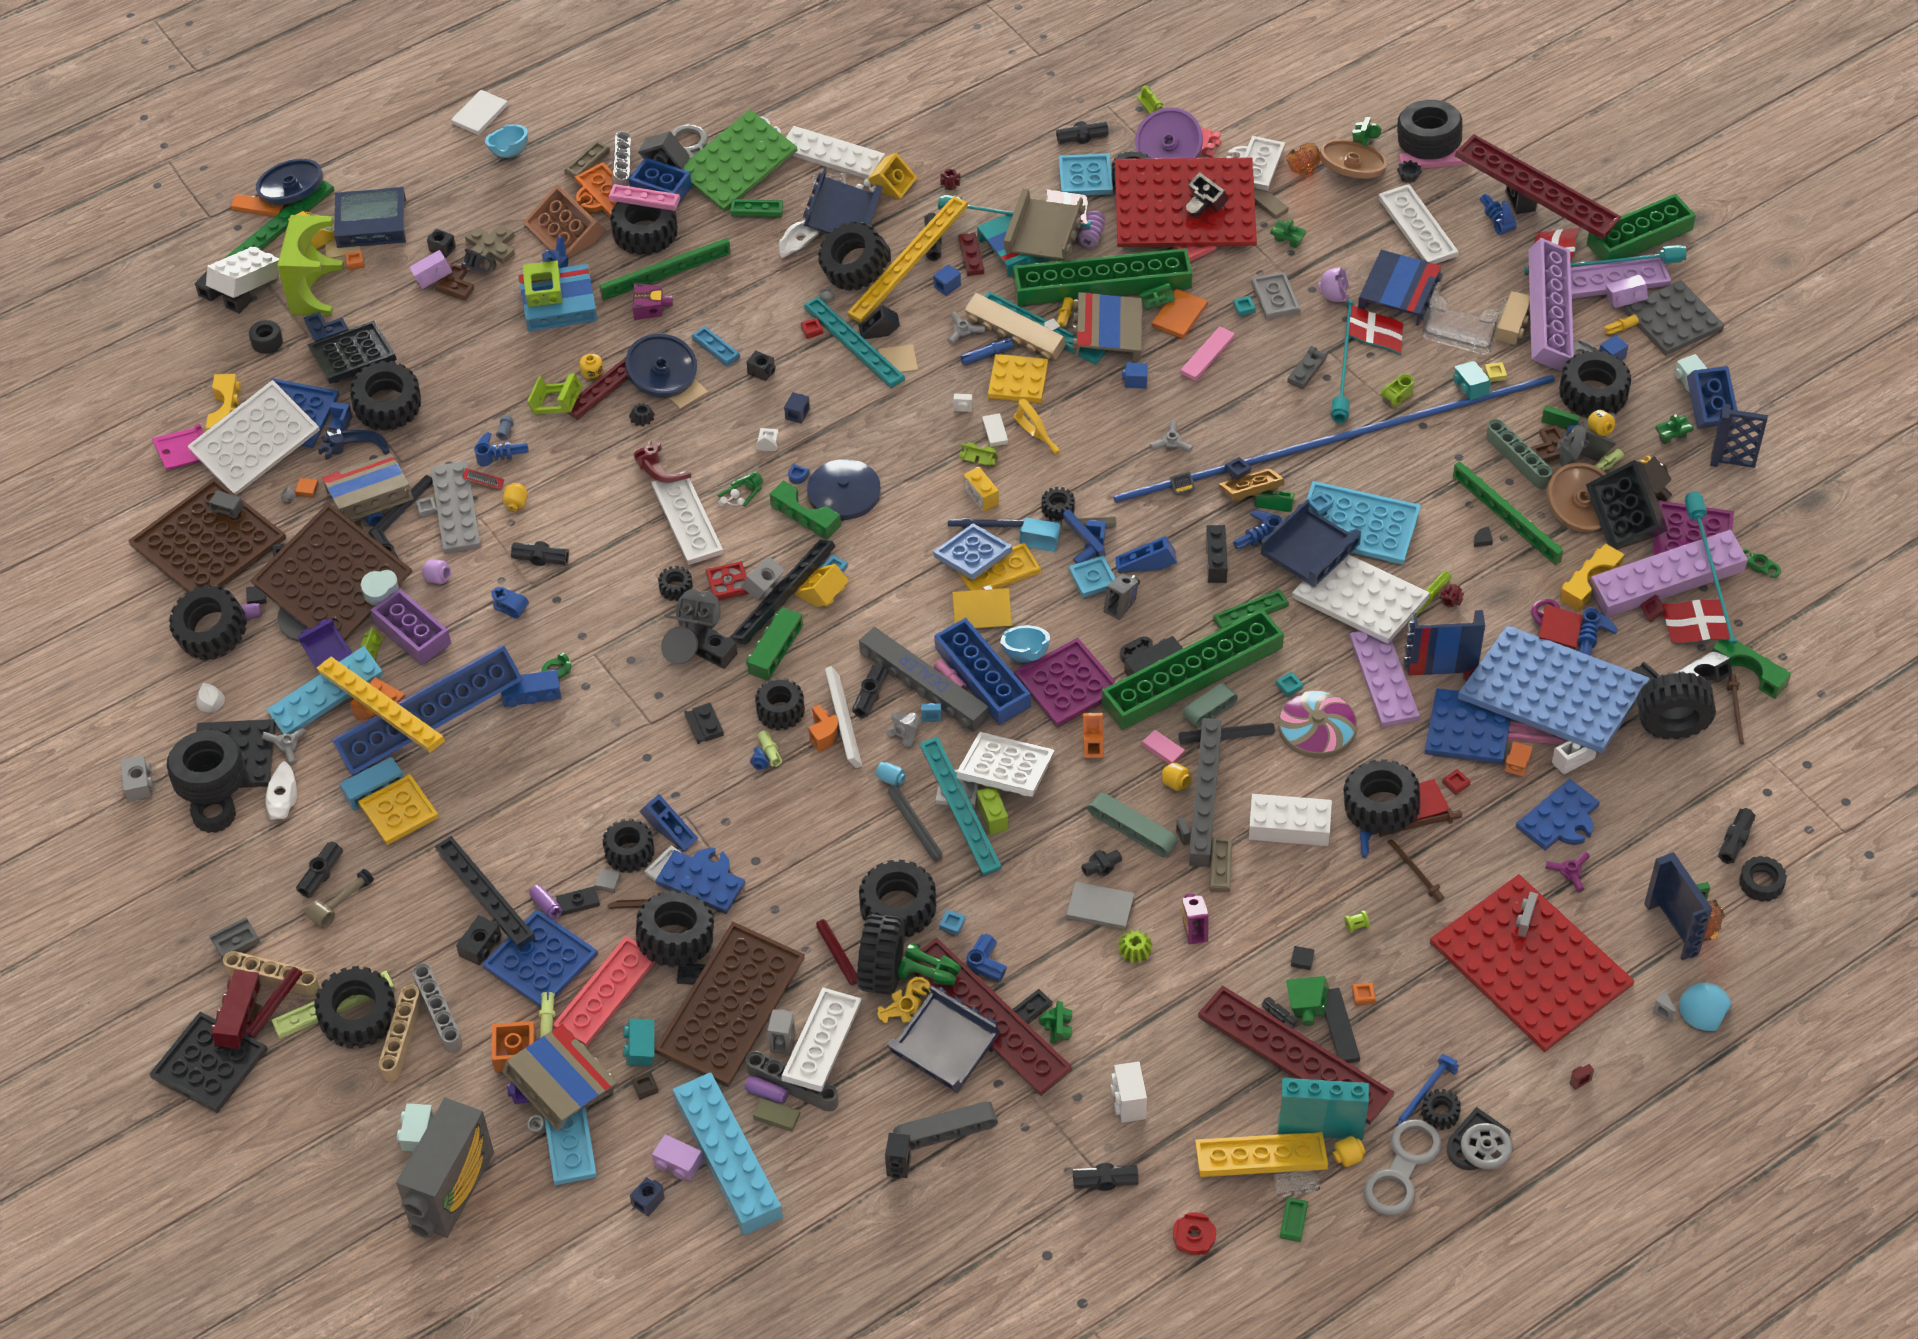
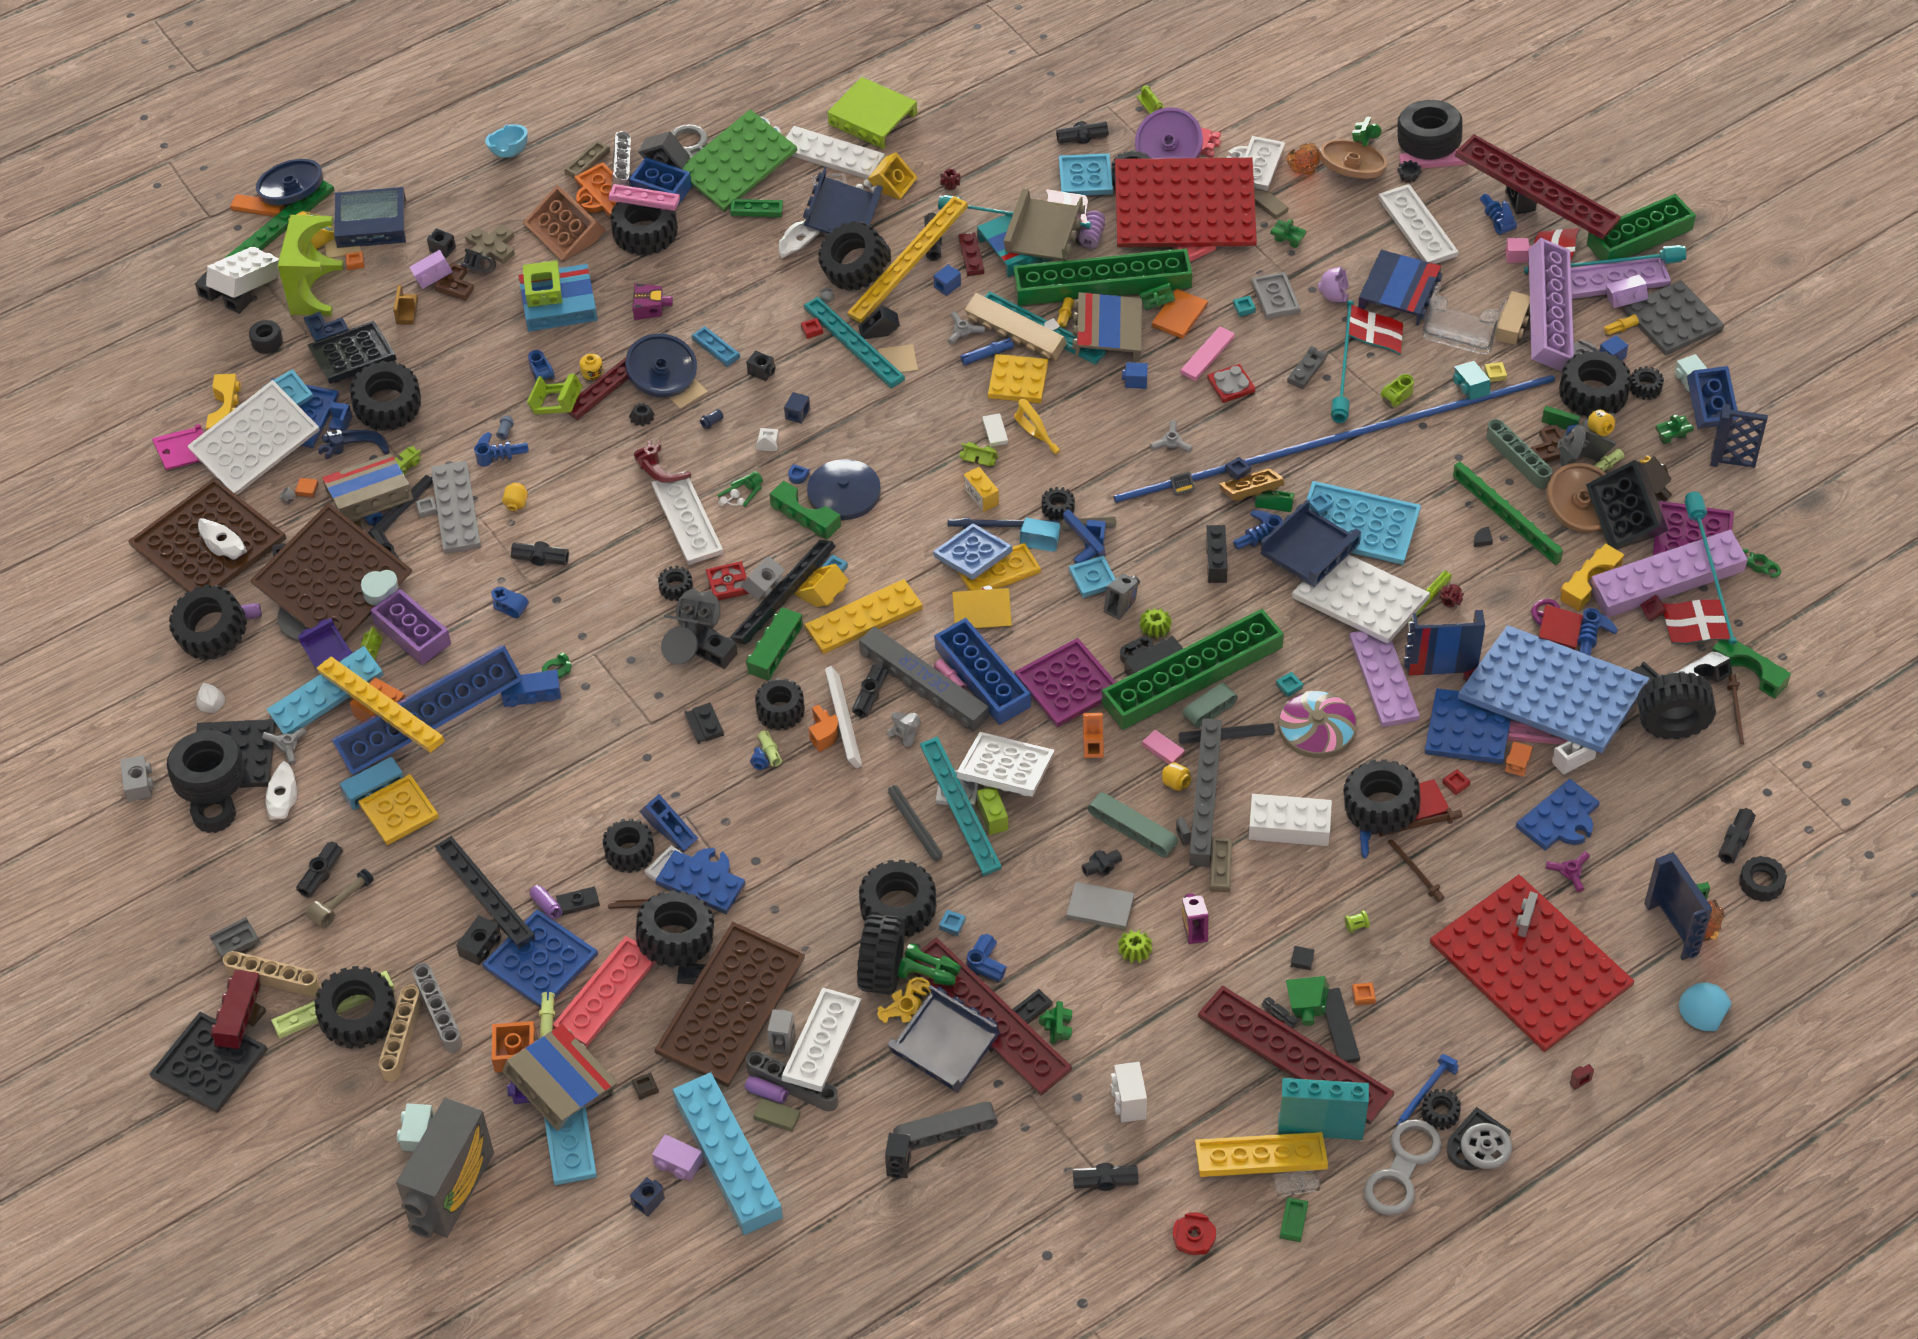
dark grey piece [209,490,244,519] -> none
dark red axle [245,967,303,1038] -> none
black tile [246,586,267,604] -> none
lavender head [422,559,451,584] -> none
white tile [451,90,508,136] -> none
sticker [462,468,504,489] -> none
light grey hinge [527,1115,545,1133] -> none
blue piece [542,237,568,268] -> none
light grey tile [595,869,621,893] -> none
green tile [599,238,731,301] -> none
teal brick [623,1018,654,1066] -> none
dark red axle [816,919,857,985] -> none
medium azure brick [875,762,906,786] -> none
dark azure plate [921,703,941,722] -> none
white plate [954,394,972,412] -> none
medium azure cylinder [1001,626,1050,663] -> none
blue slope [1116,536,1177,572] -> none
black brick [1186,172,1228,218] -> none
green tile [1213,589,1289,630] -> none
yellow head [1332,1136,1366,1167] -> none
light grey slope [1653,991,1676,1022] -> none
none -> white piece [198,519,247,560]
none -> medium azure plate [262,369,313,406]
none -> pearl gold panel [393,285,418,325]
none -> lime hinge [394,446,421,475]
none -> blue piece [528,350,555,381]
none -> dark blue pin [700,409,724,429]
none -> yellow plate [805,579,923,654]
none -> lime panel [827,77,917,149]
none -> lime gear [1139,607,1172,639]
none -> piece [1207,364,1256,403]
none -> bright pink brick [1505,238,1532,263]
none -> black tyre [1630,366,1664,400]

